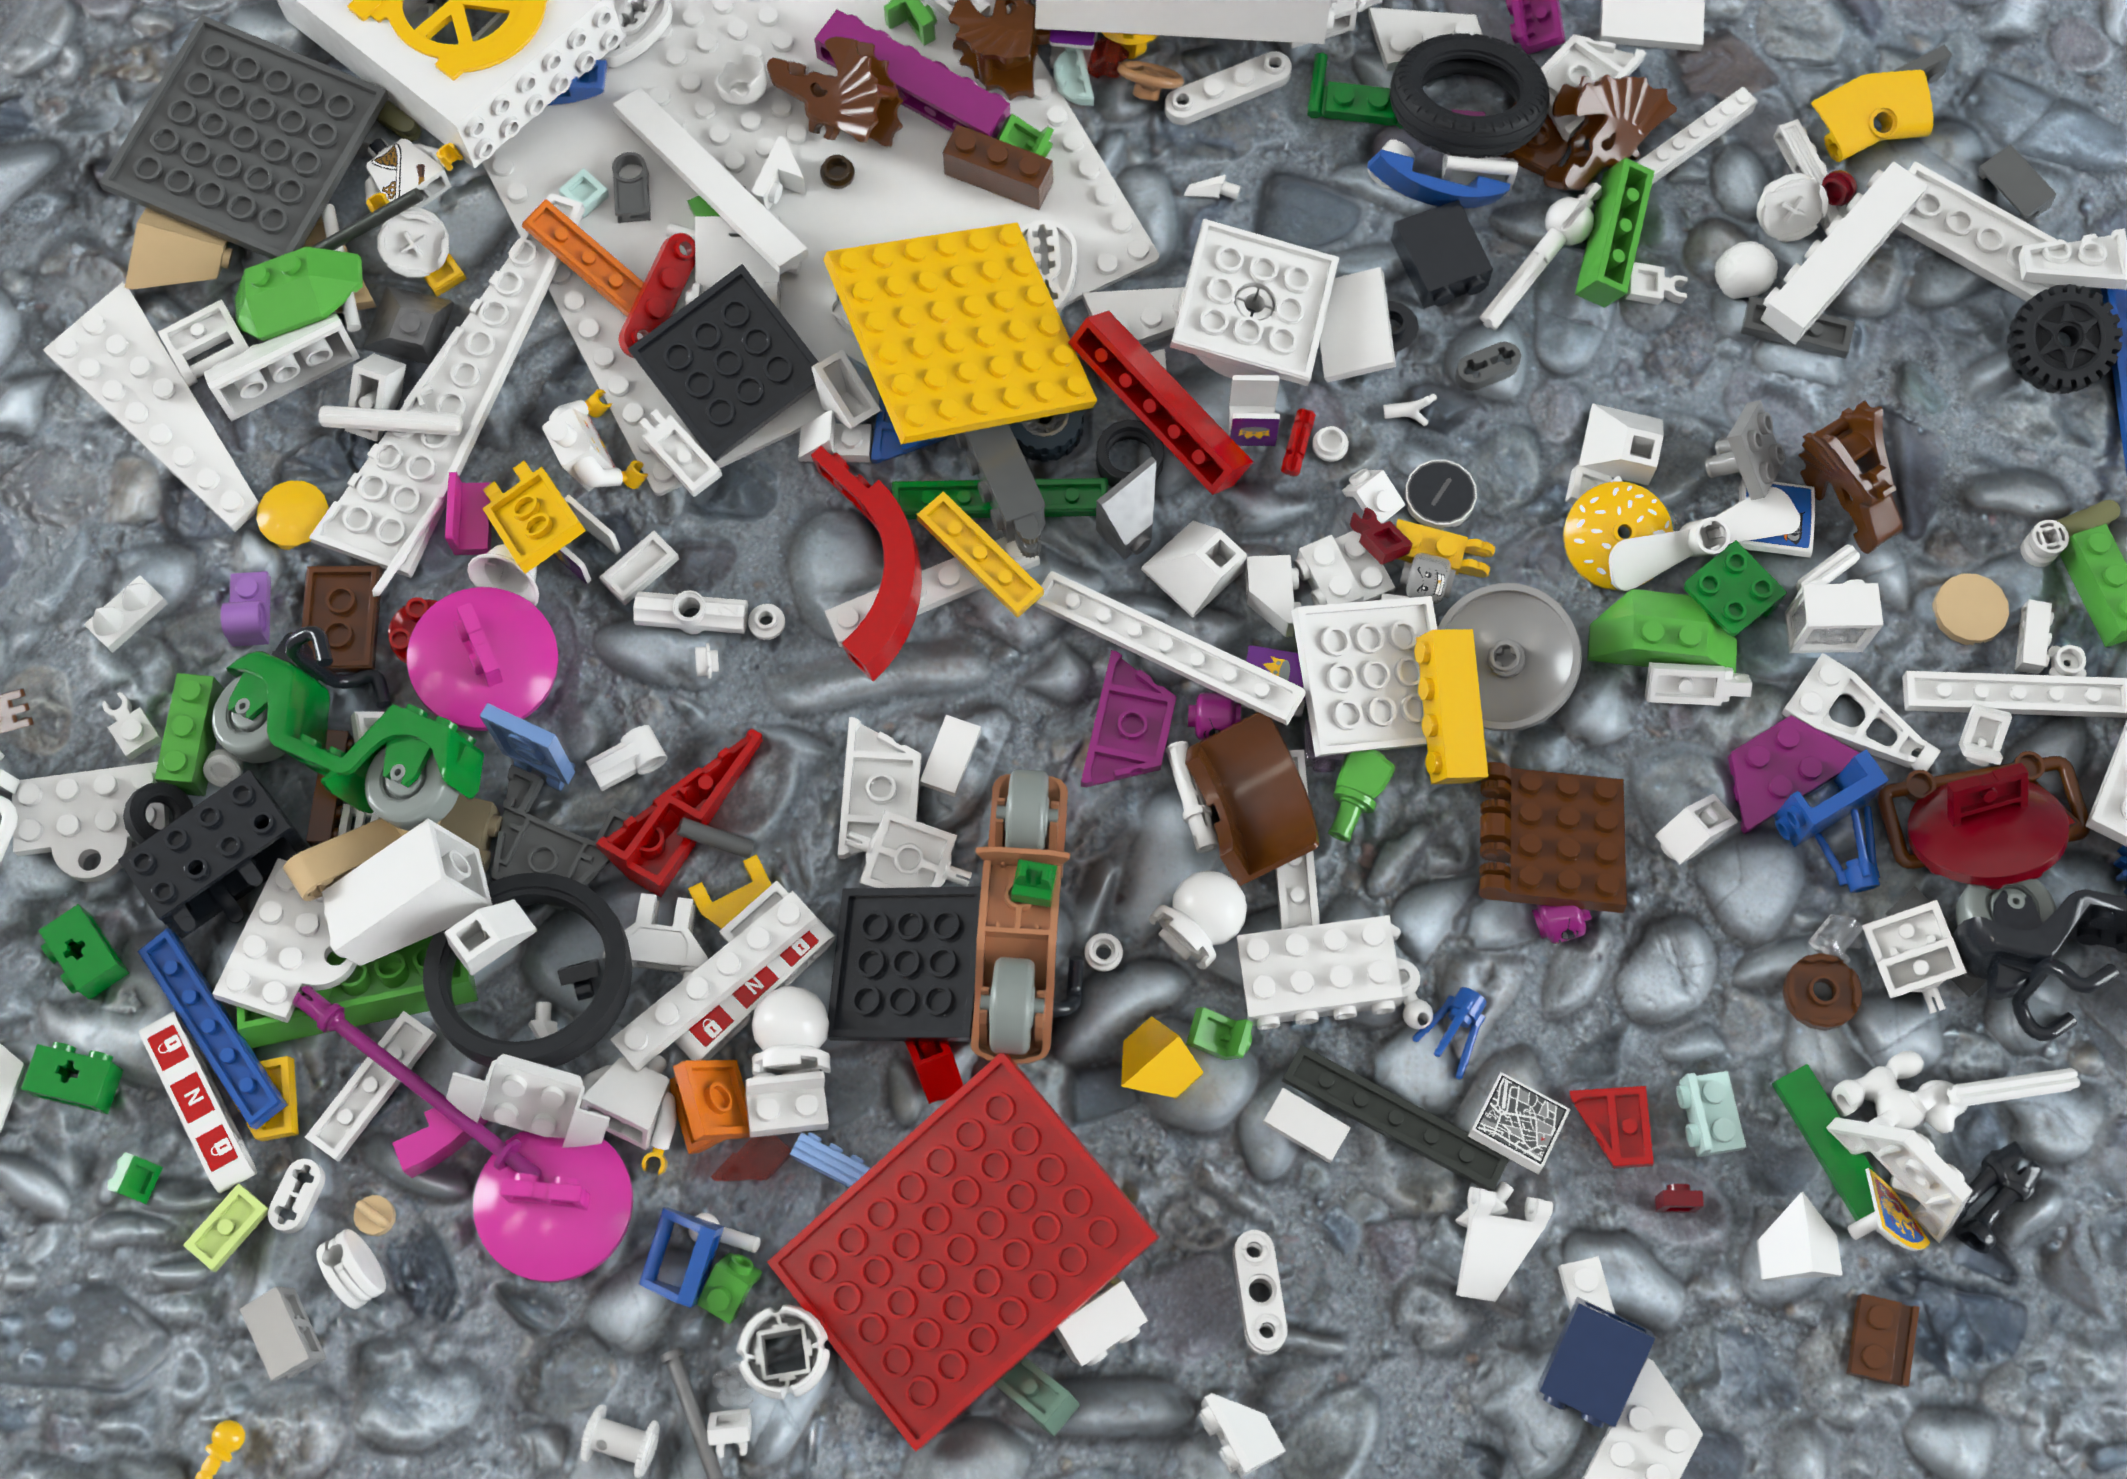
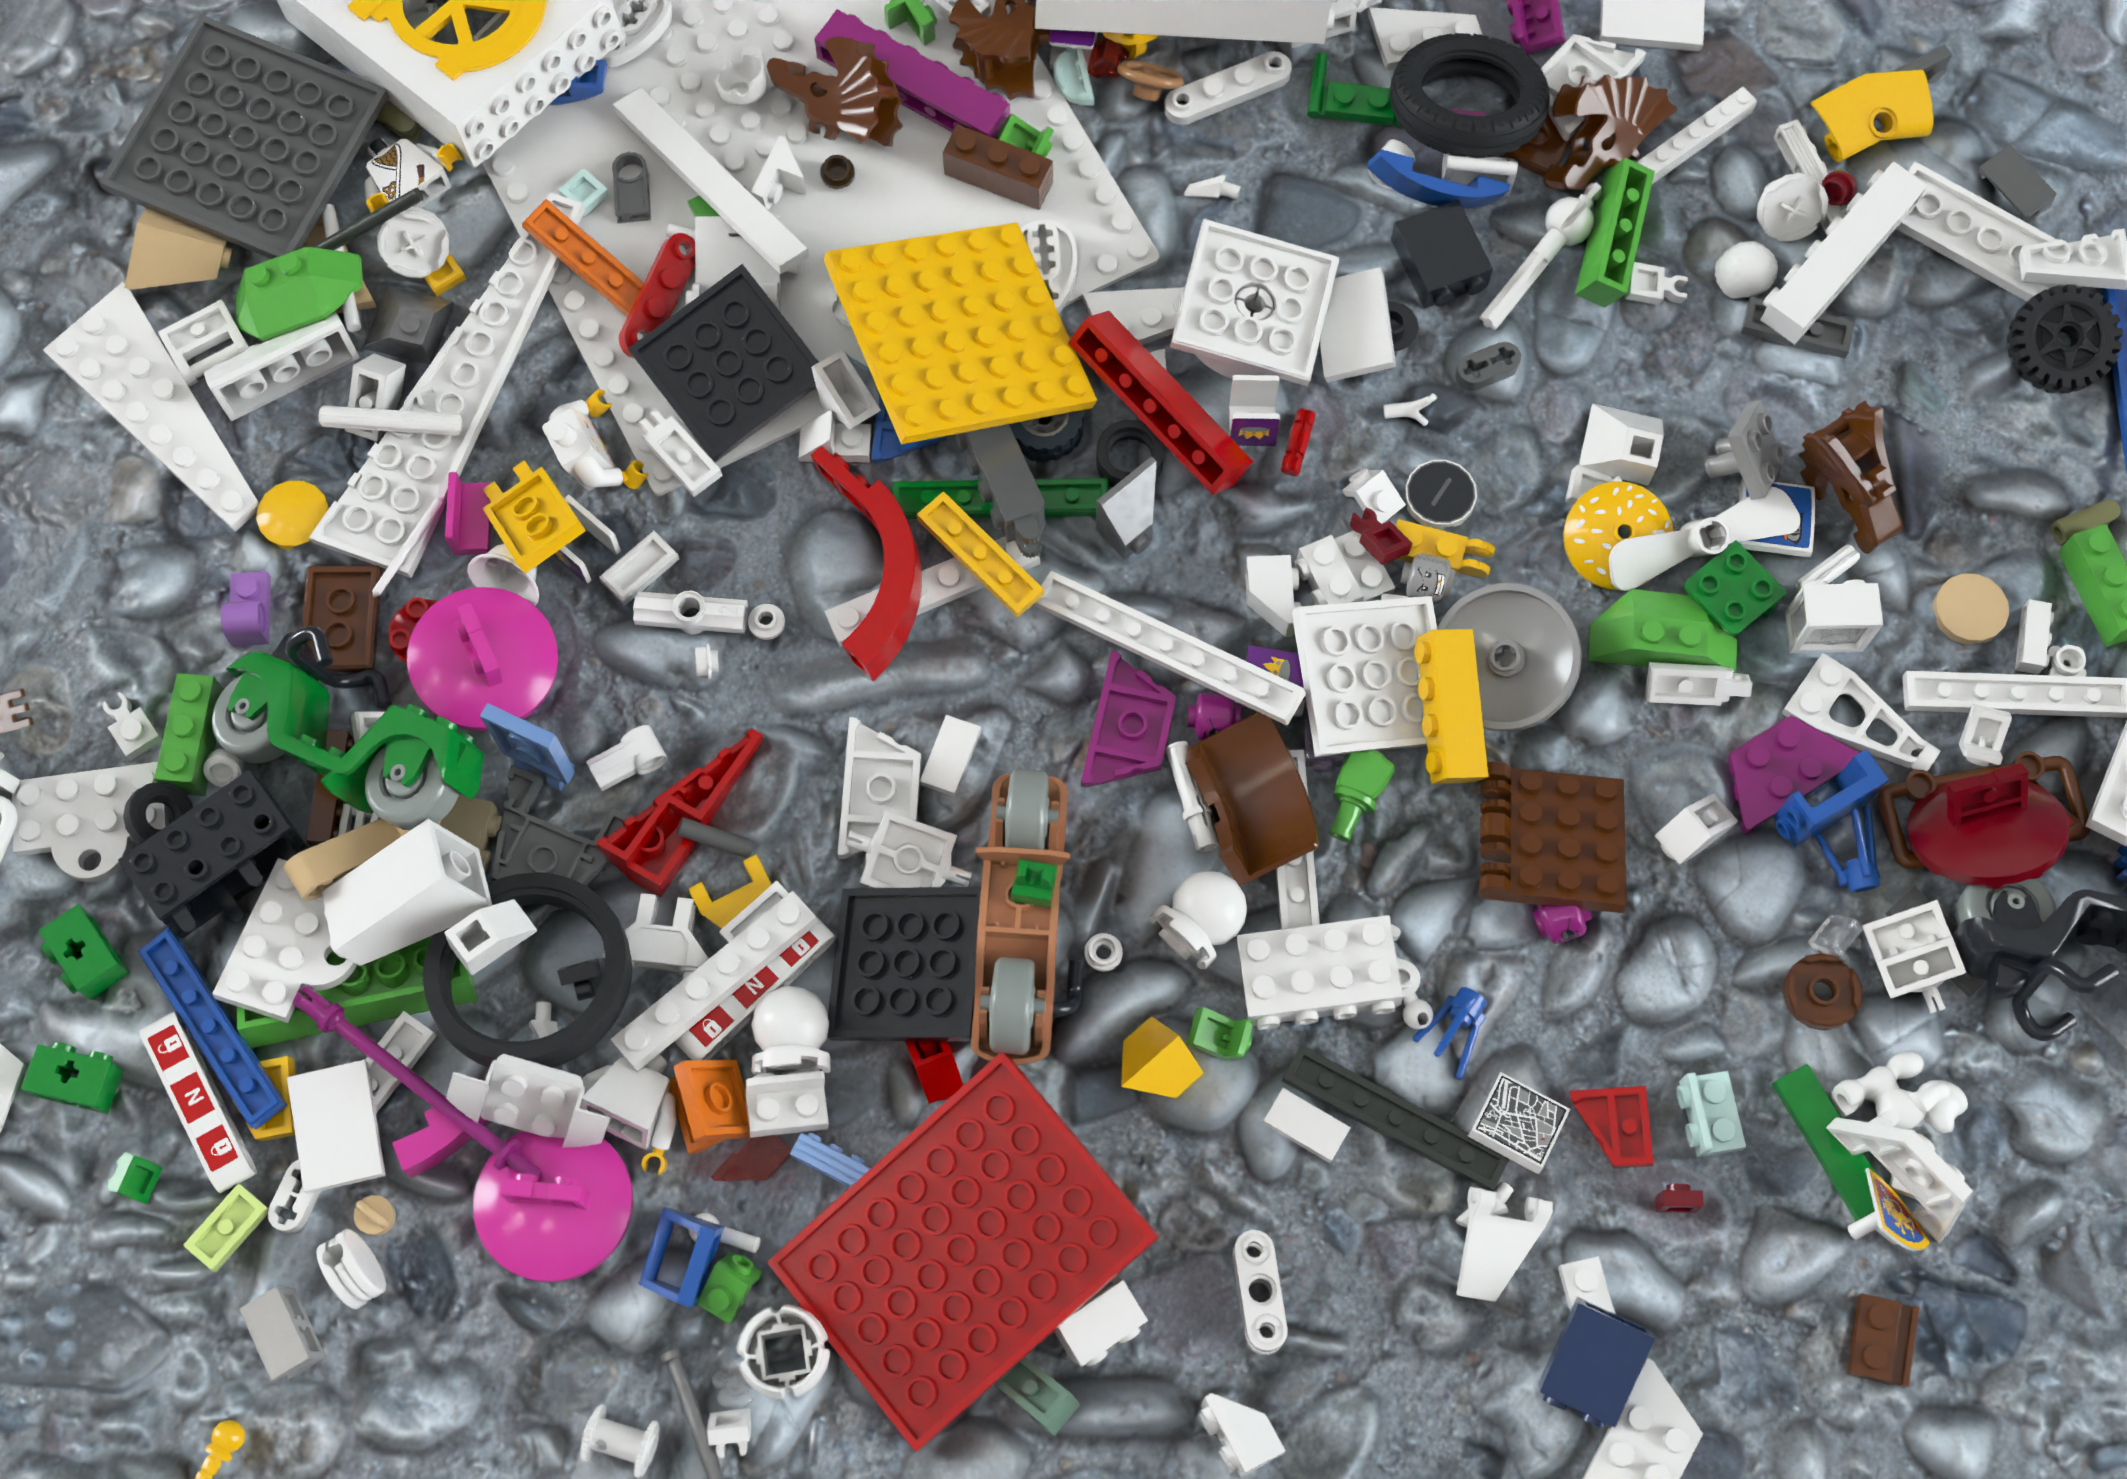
white tile [84,575,168,653] -> none
white slope [1141,521,1247,618] -> none
white plate [1312,426,1349,462] -> none
white slope [1756,1191,1842,1280] -> none
white axle [1947,1068,2080,1108] -> none
black piece [1953,1141,2044,1254] -> none
white wheel [2020,520,2069,567] -> none
none -> white tile [287,1060,386,1194]

